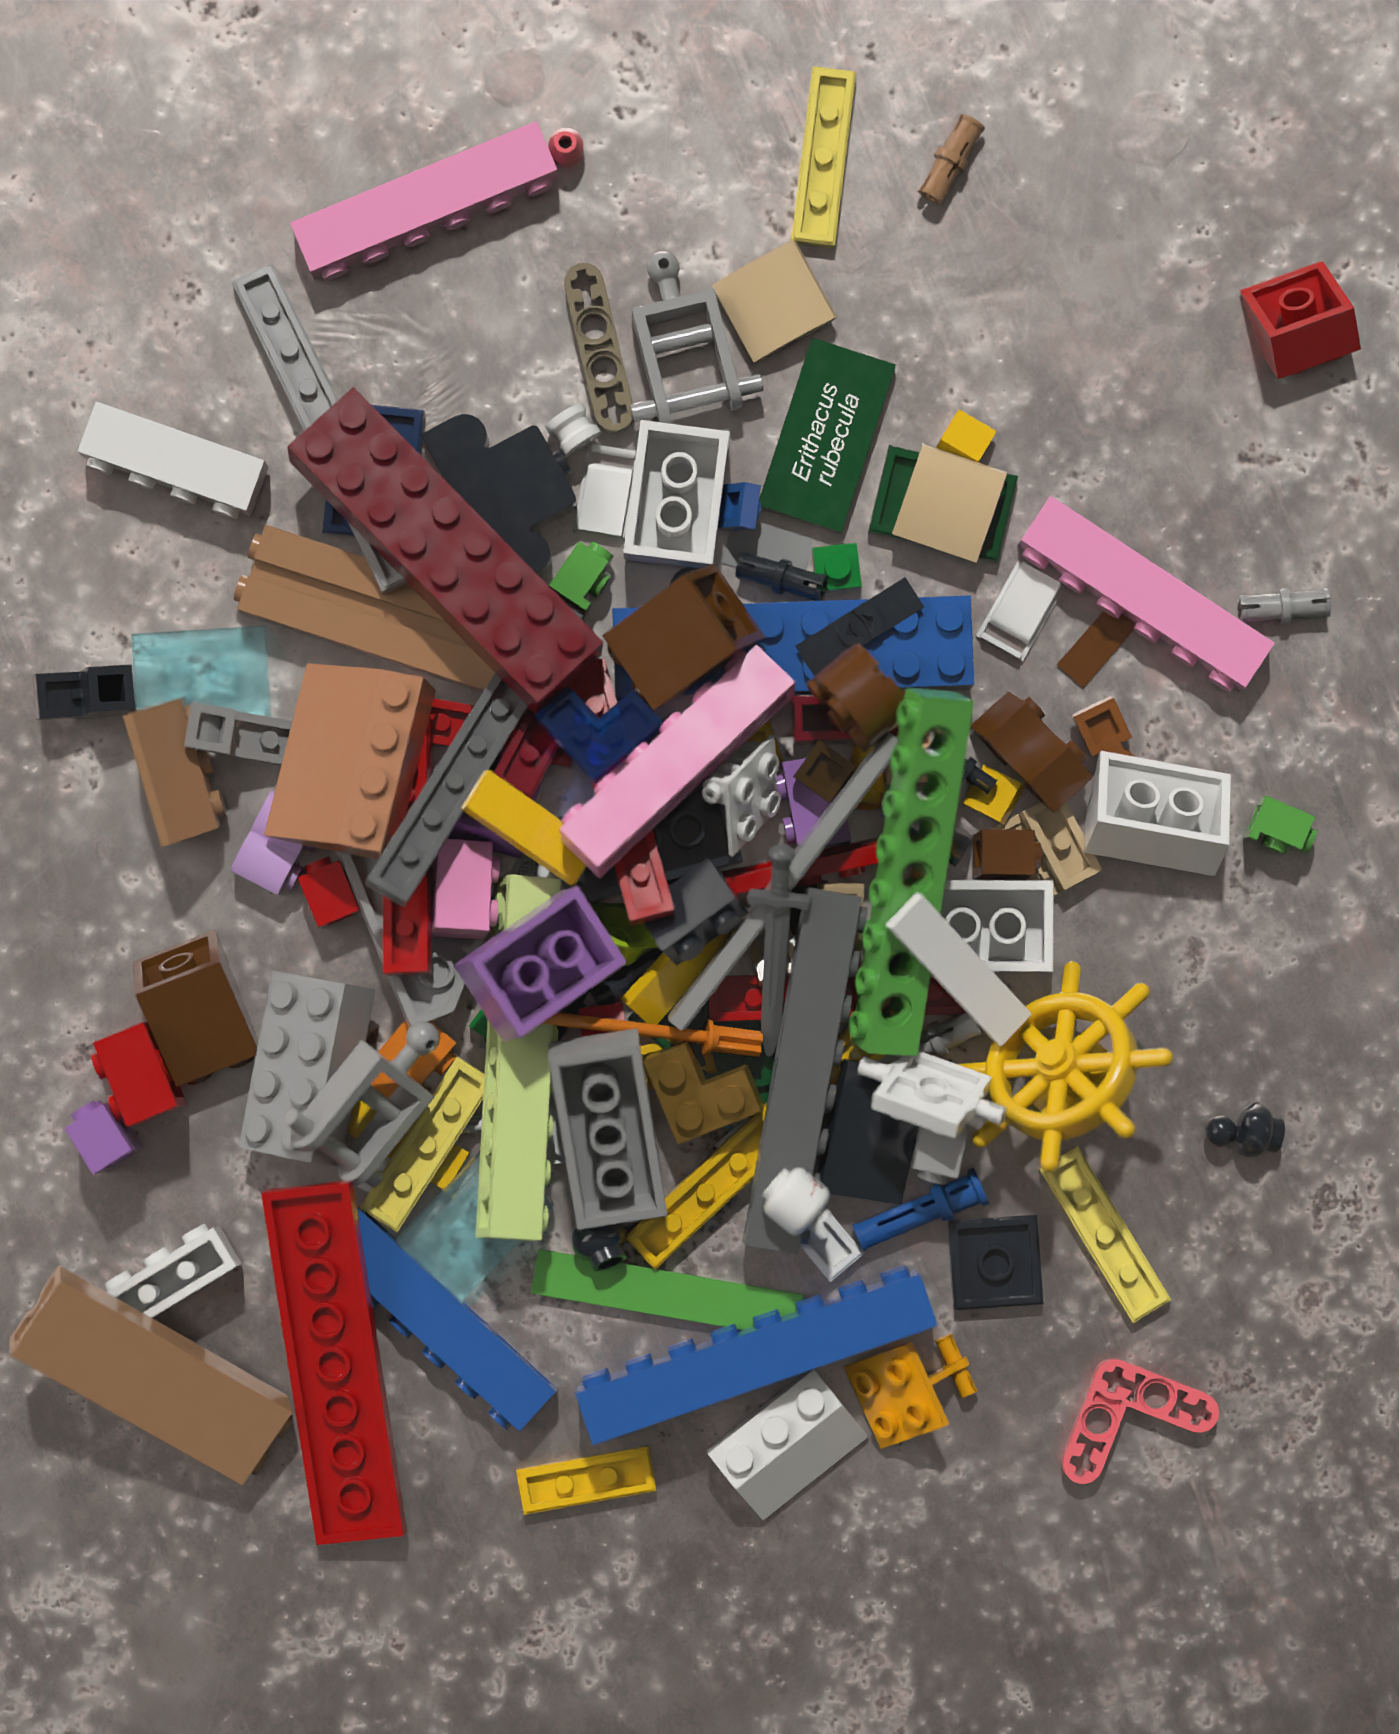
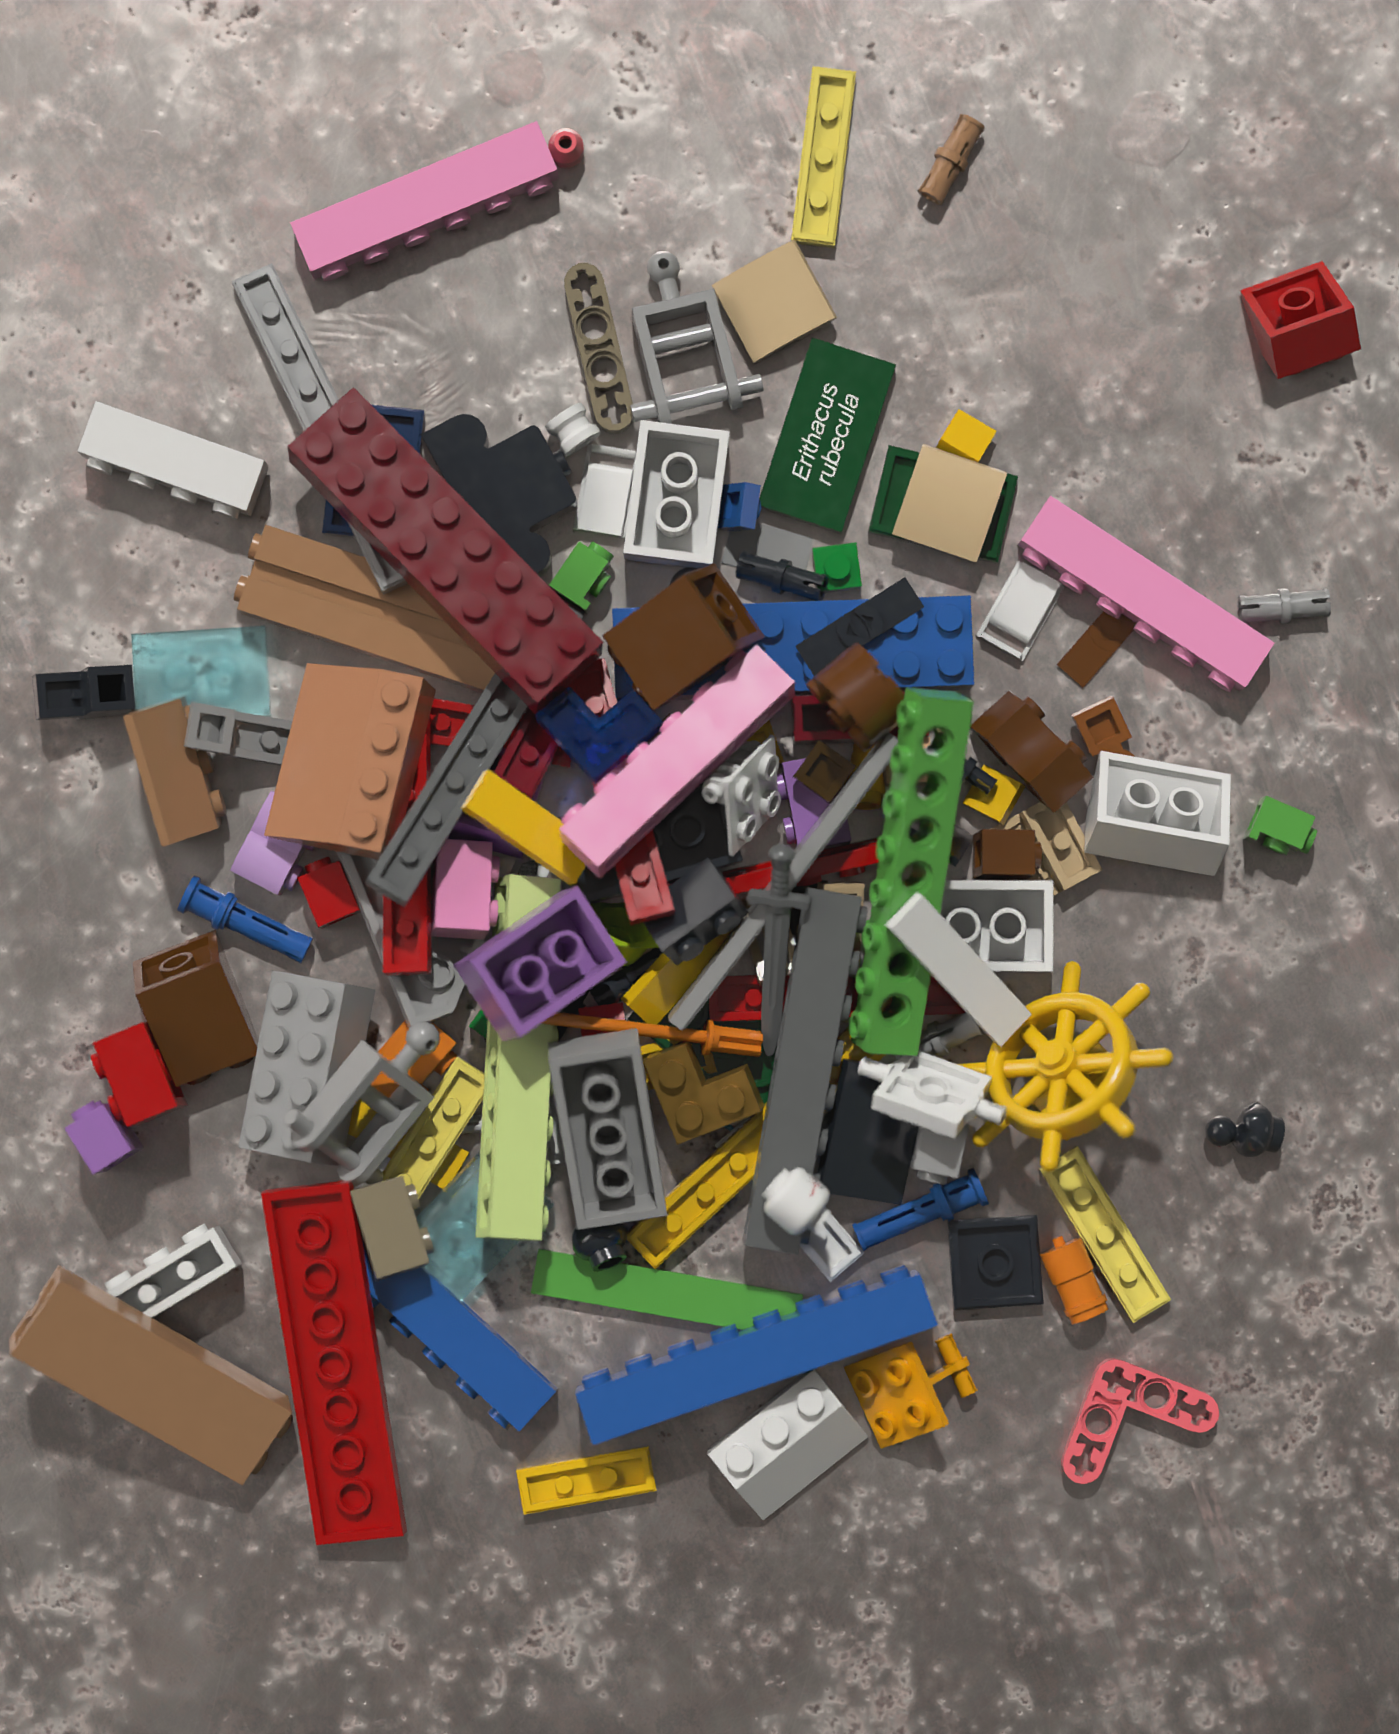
none -> blue pin [177,875,313,964]
none -> dark tan brick [350,1175,434,1282]
none -> orange piece [1040,1236,1109,1325]

